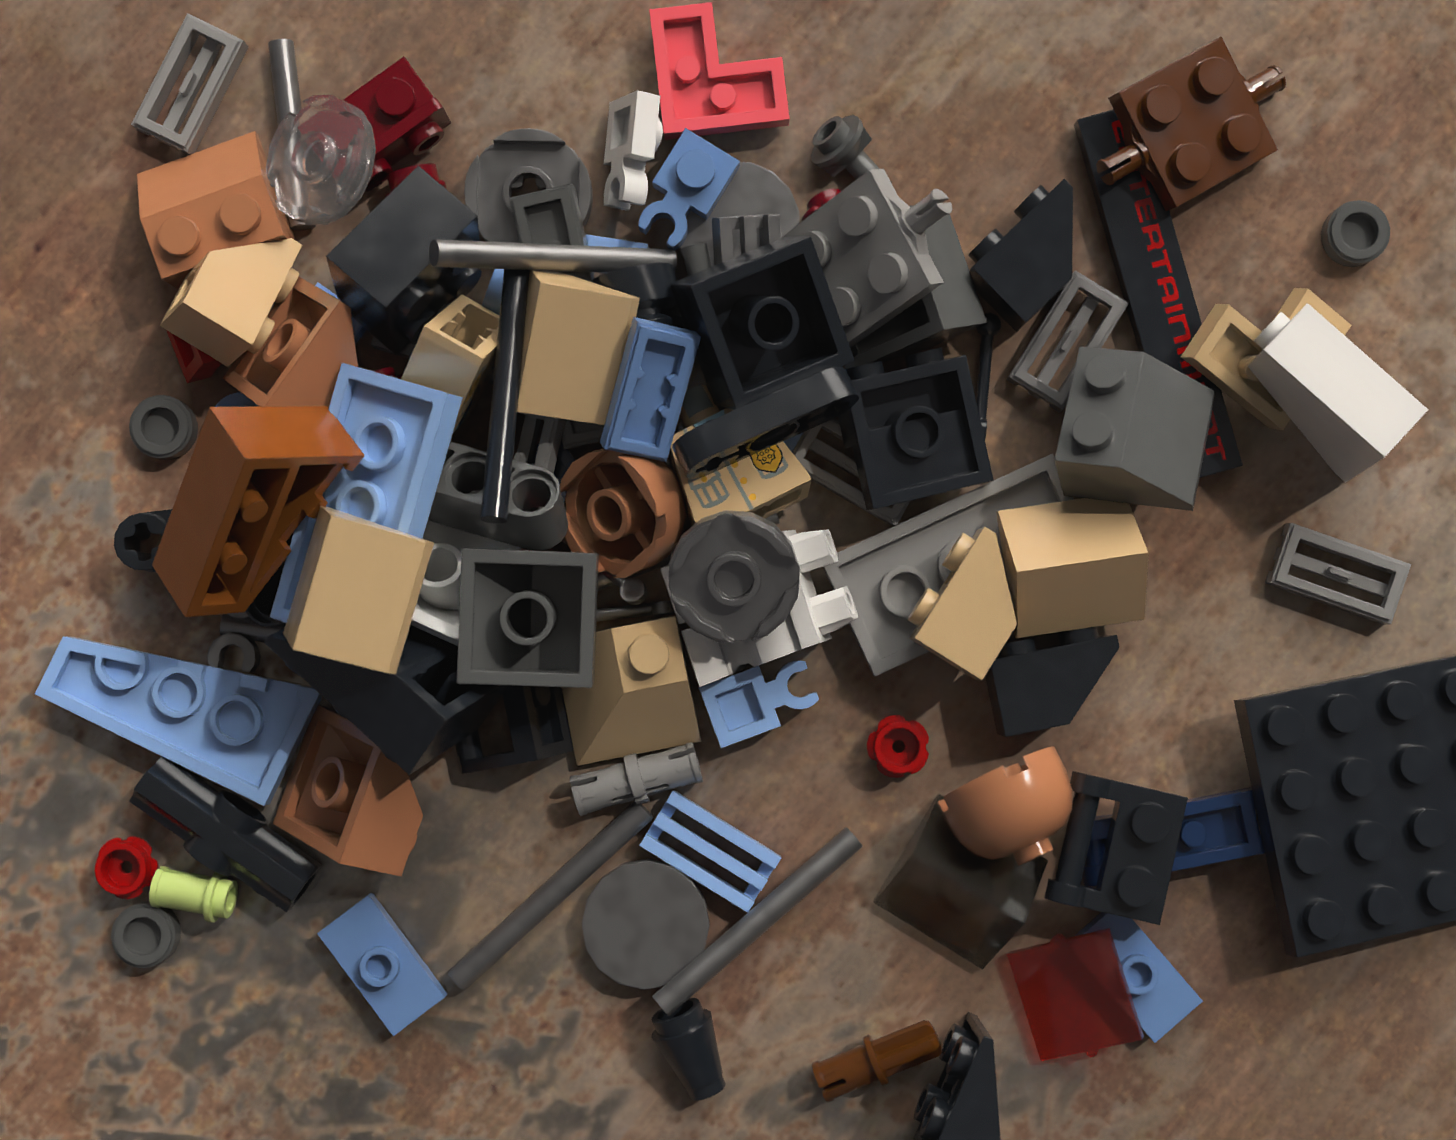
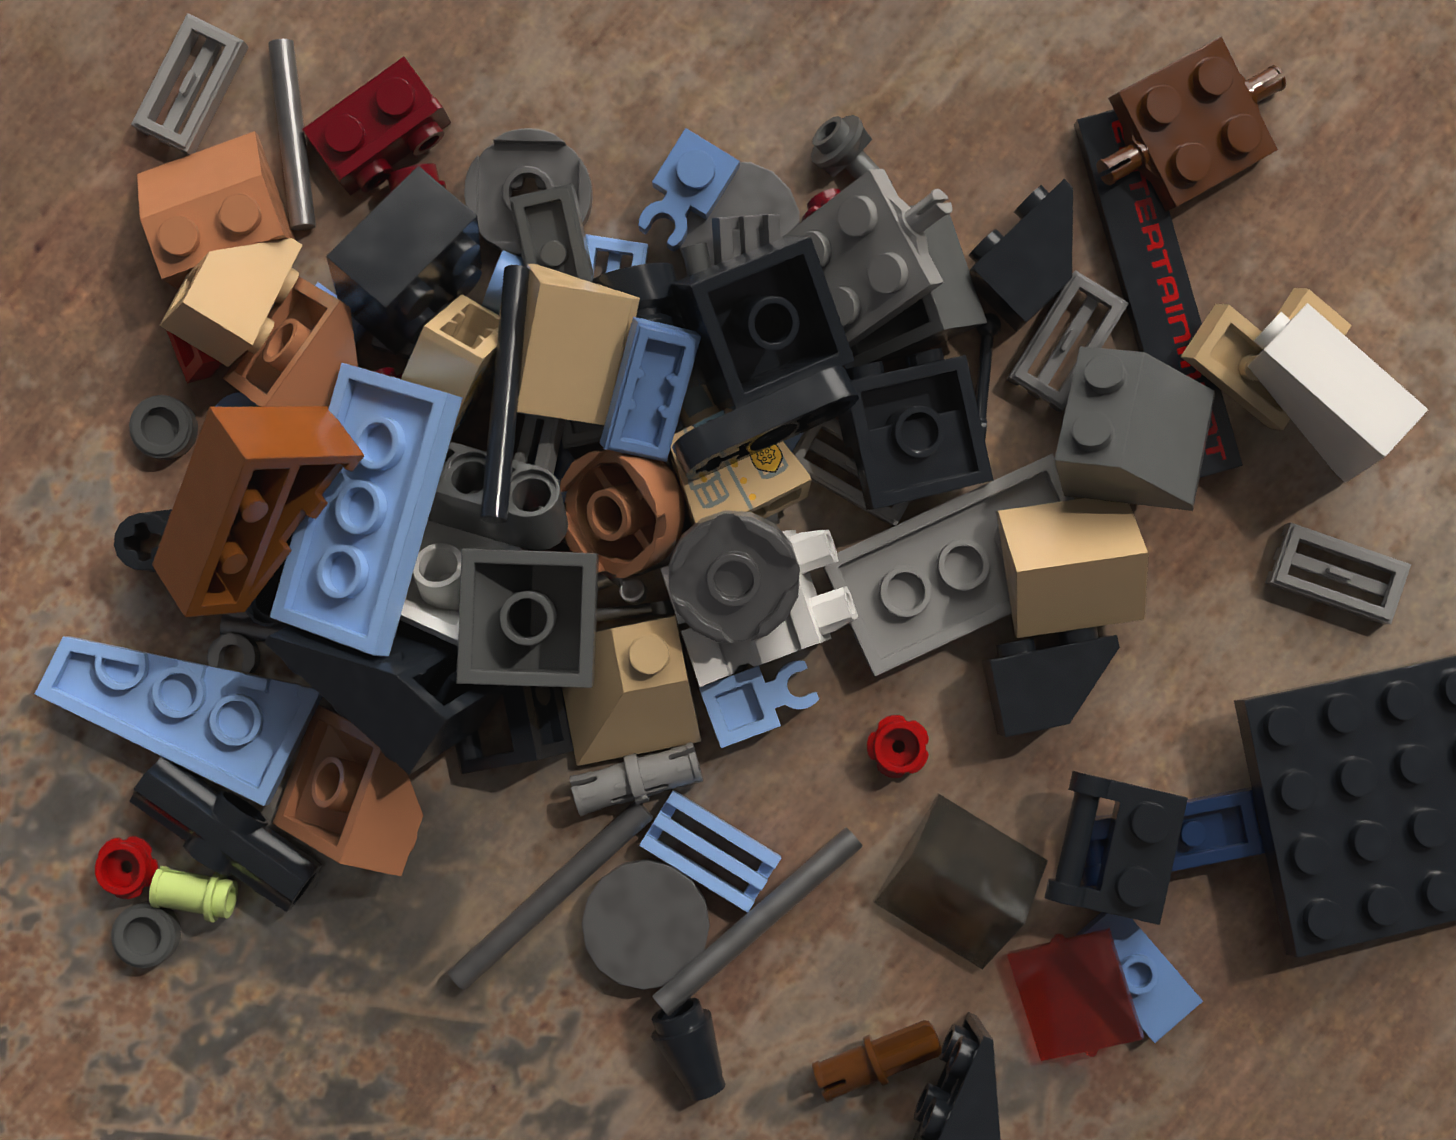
clear tile [266,94,376,225] -> none
tan slope [283,506,434,674] -> none
medium blue plate [317,892,448,1036] -> none
flat silver bar [429,239,677,273] -> none
white plate [604,90,663,211] -> none
coral plate [649,2,790,140] -> none
tan slope [908,526,1017,680] -> none
nougat cylinder [937,746,1072,866] -> none
dark grey tile [1321,200,1390,267] -> none

